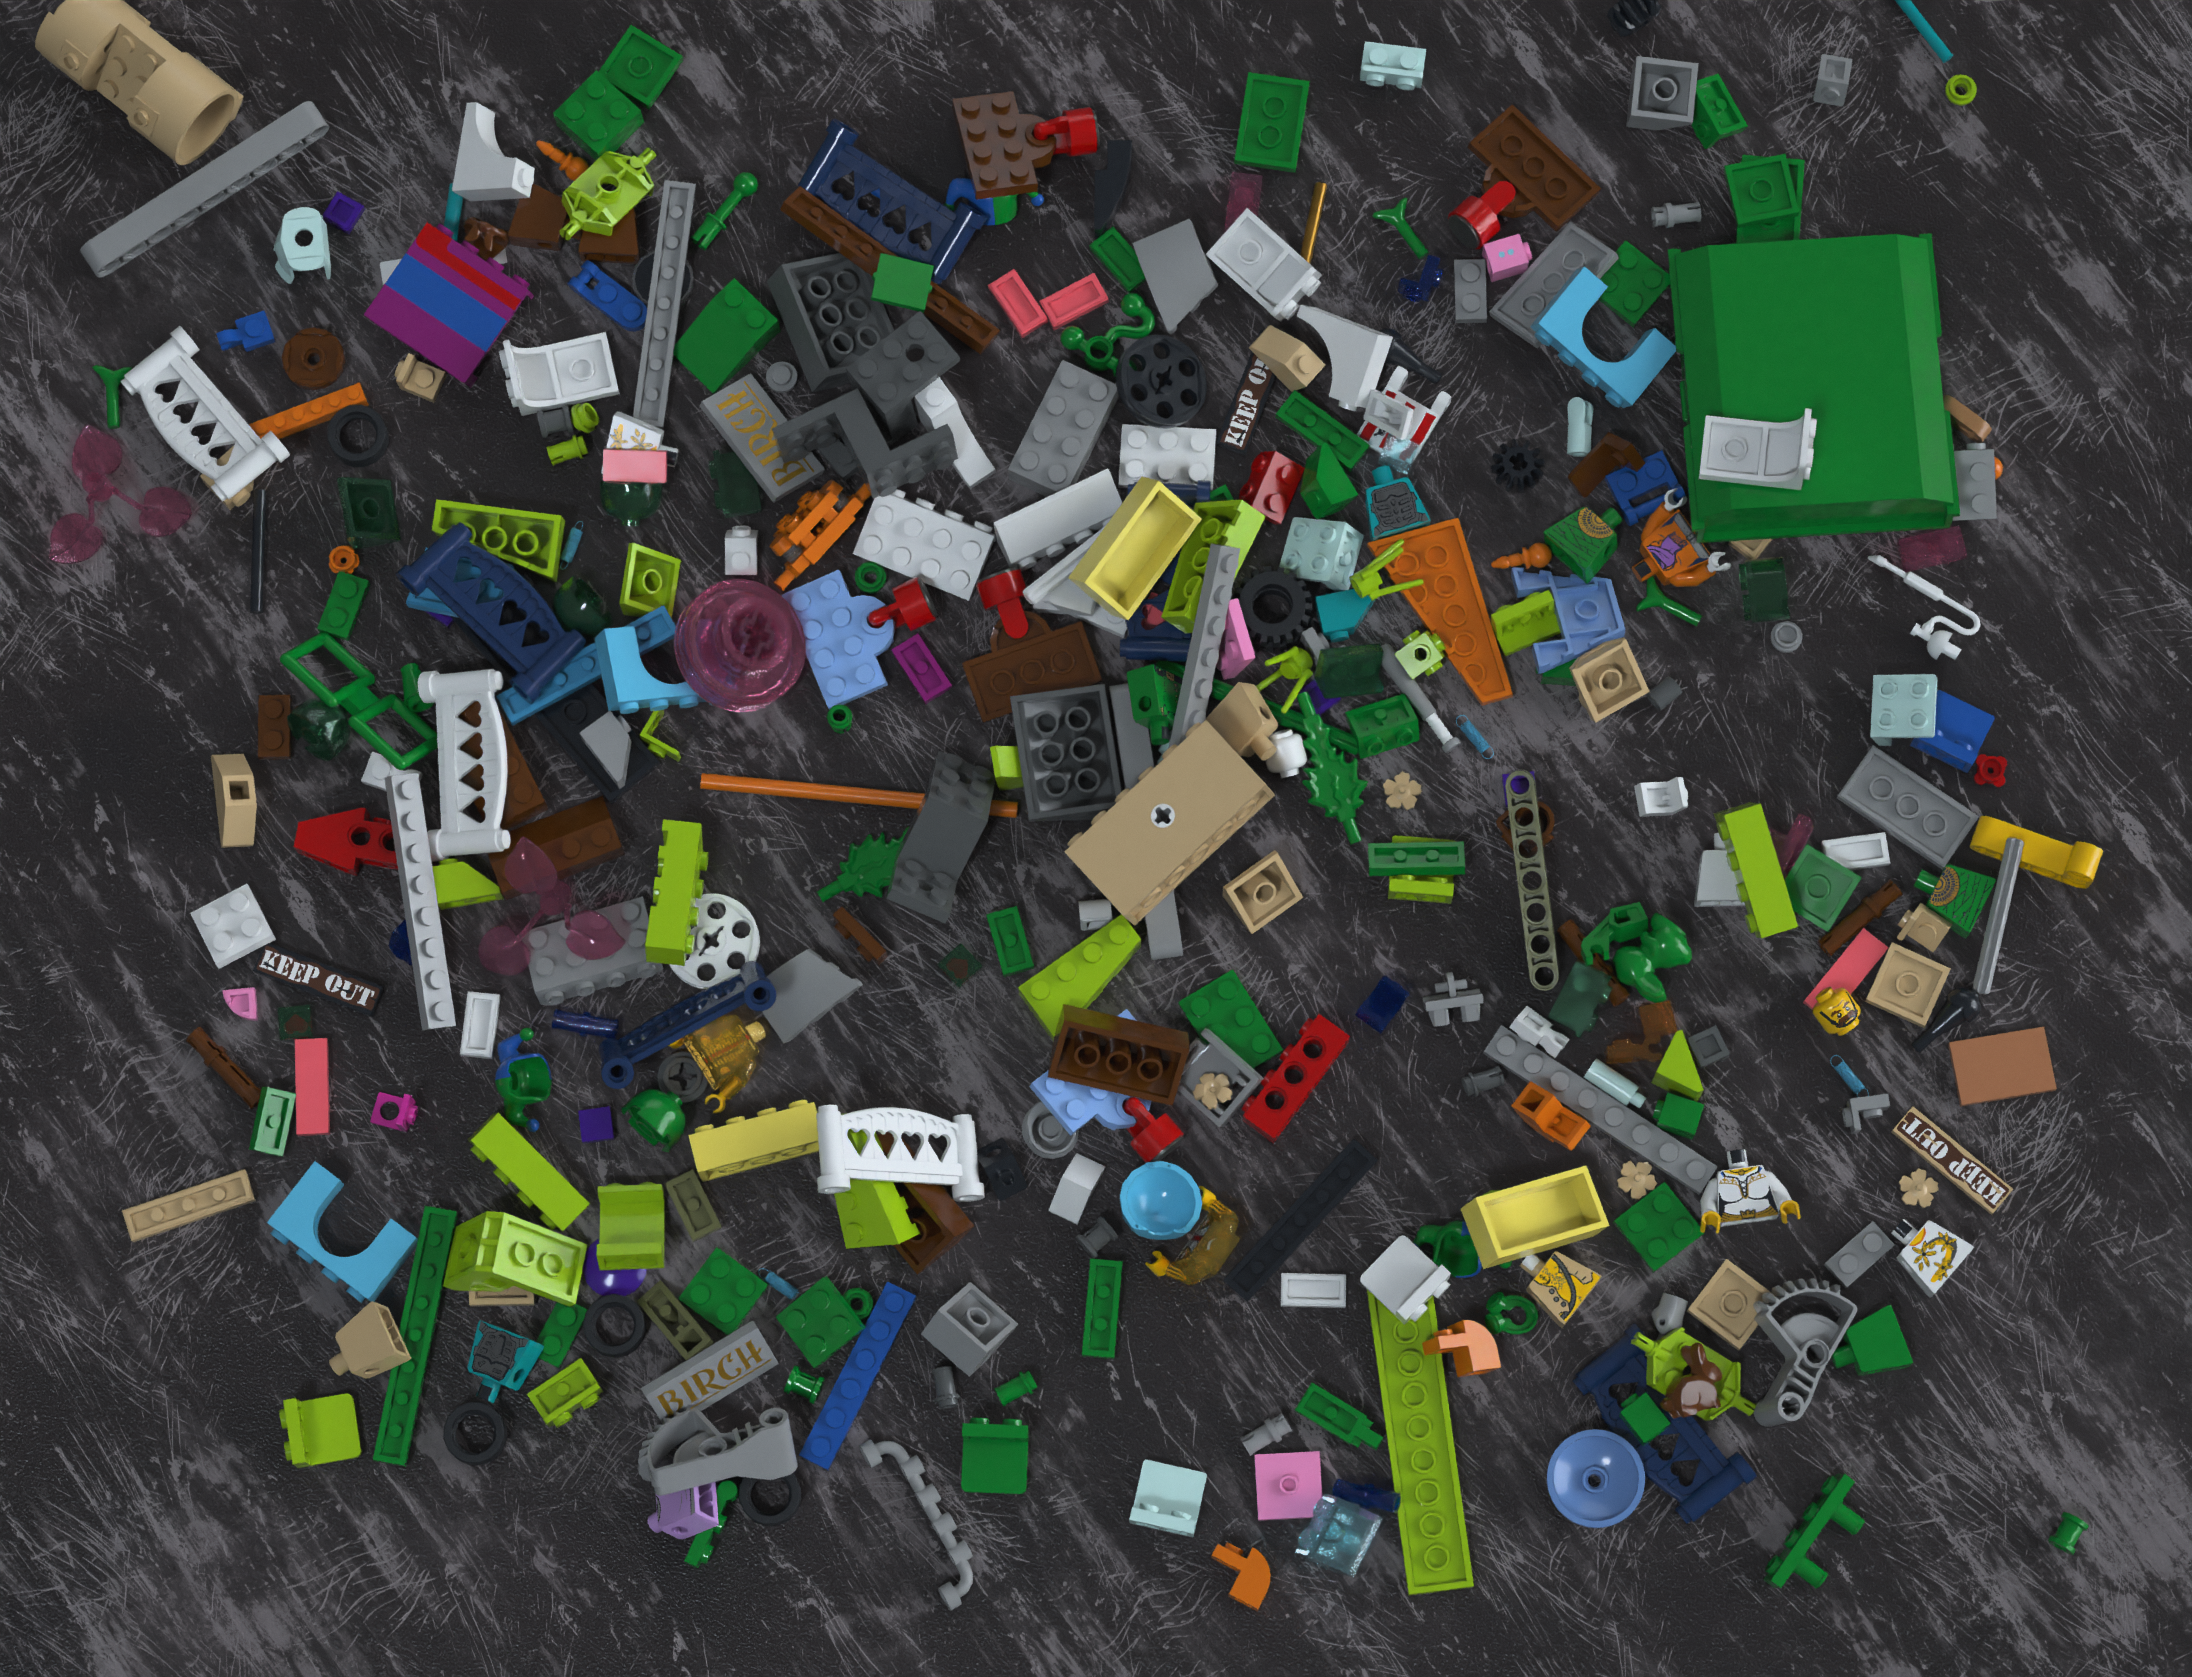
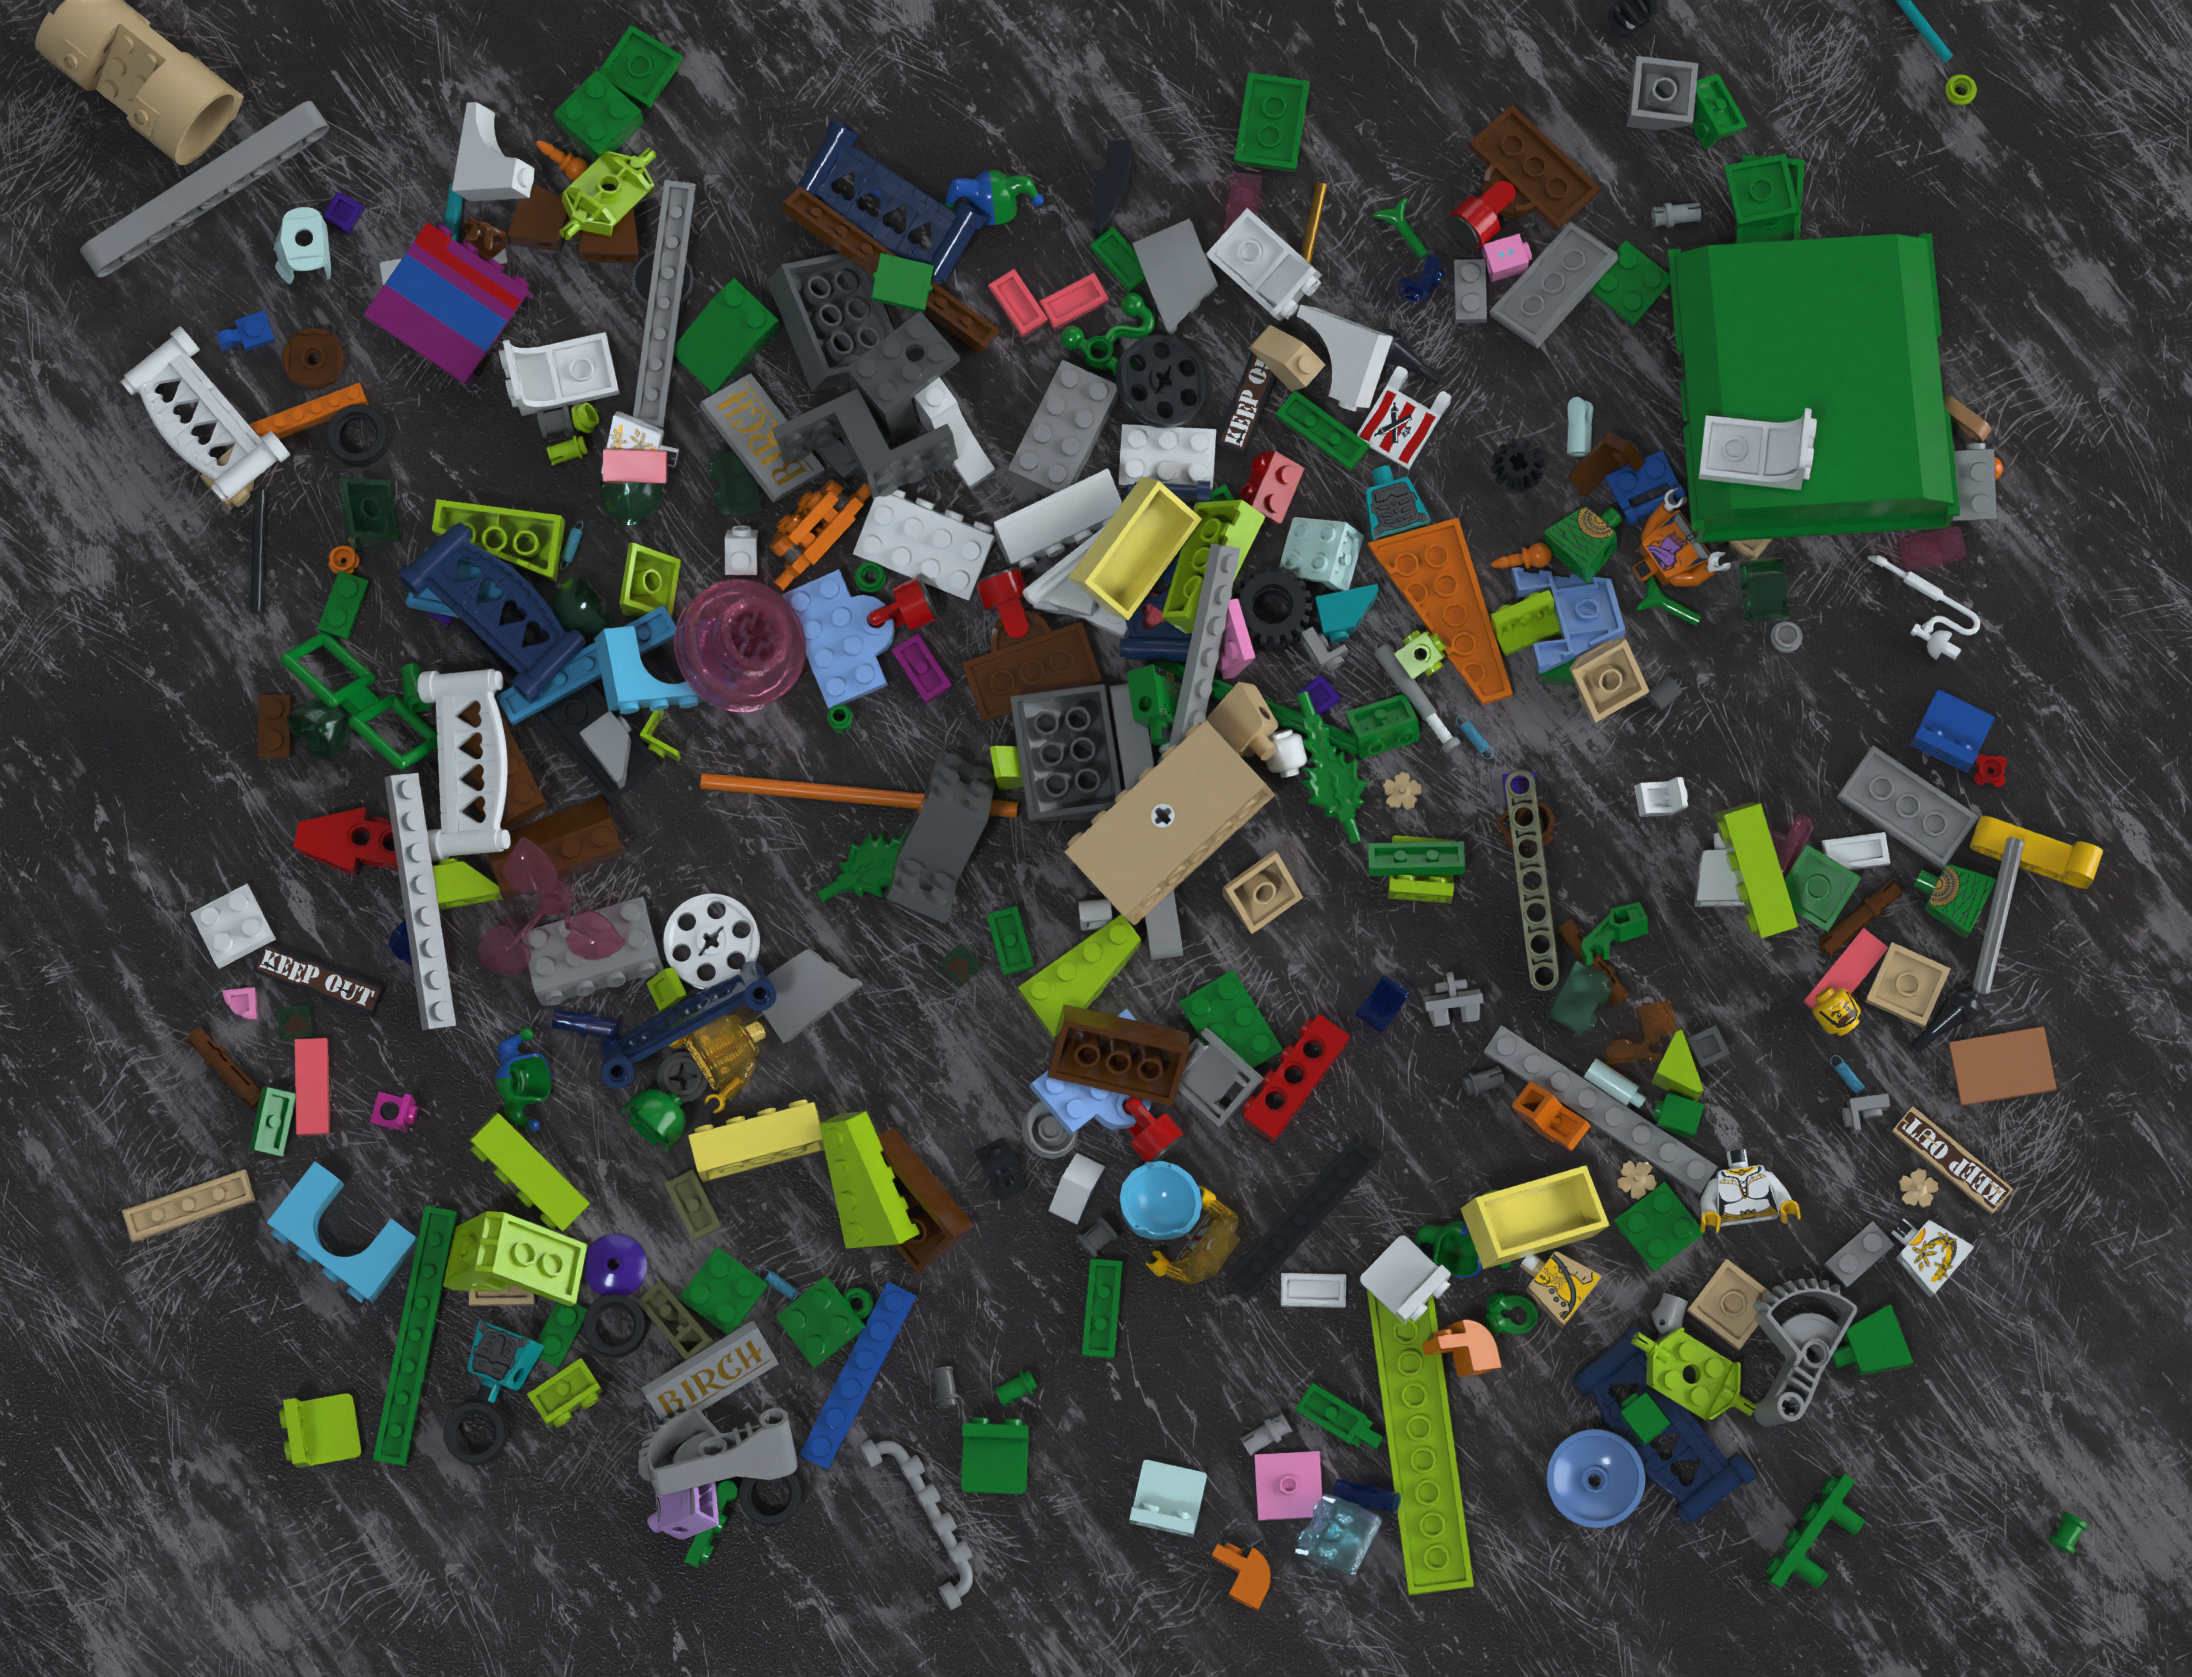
clear pink plant [48,424,192,564] -> none
green piece [92,365,132,429] -> none
tan slope [211,754,257,848] -> none
tan torso [329,1301,411,1378] -> none
white plate [361,752,423,791] -> none
tan bracket [395,353,447,403] -> none
white tile [460,991,501,1059] -> none
blue plate [567,260,647,332] -> none
dark purple tile [578,1106,615,1144] -> none
lime panel [597,1182,665,1270] -> none
lime wedge [645,819,708,966] -> none
green pin [690,172,758,251] -> none
light grey plate [766,361,798,393] -> none
green bush [784,1365,825,1404] -> none
white piece [816,1105,985,1202] -> none
reddish brown plate [833,906,888,966] -> none
light grey slope [921,1282,1018,1377] -> none
reddish brown plate [952,91,1100,200] -> none
tan plant [1193,1073,1233,1110] -> none
lime plant [1256,646,1313,714] -> none
green slope [1300,442,1358,520] -> none
clear green bracket [1314,643,1384,699] -> none
lime plant [1349,539,1424,601] -> none
light aqua bracket [1360,41,1426,90] -> none
white slope [1363,389,1413,440] -> none
clear light blue slope [1378,433,1419,475] -> none
white plate [1509,1006,1570,1058] -> none
medium azure arch [1530,266,1676,408] -> none
green animal [1612,913,1692,1003] -> none
reddish brown animal [1660,1343,1722,1419] -> none
light grey bracket [1813,54,1852,106] -> none
light aqua bracket [1870,674,1937,746] -> none
tan bracket [1897,903,1953,952] -> none
none -> lime plate [646,967,687,1011]

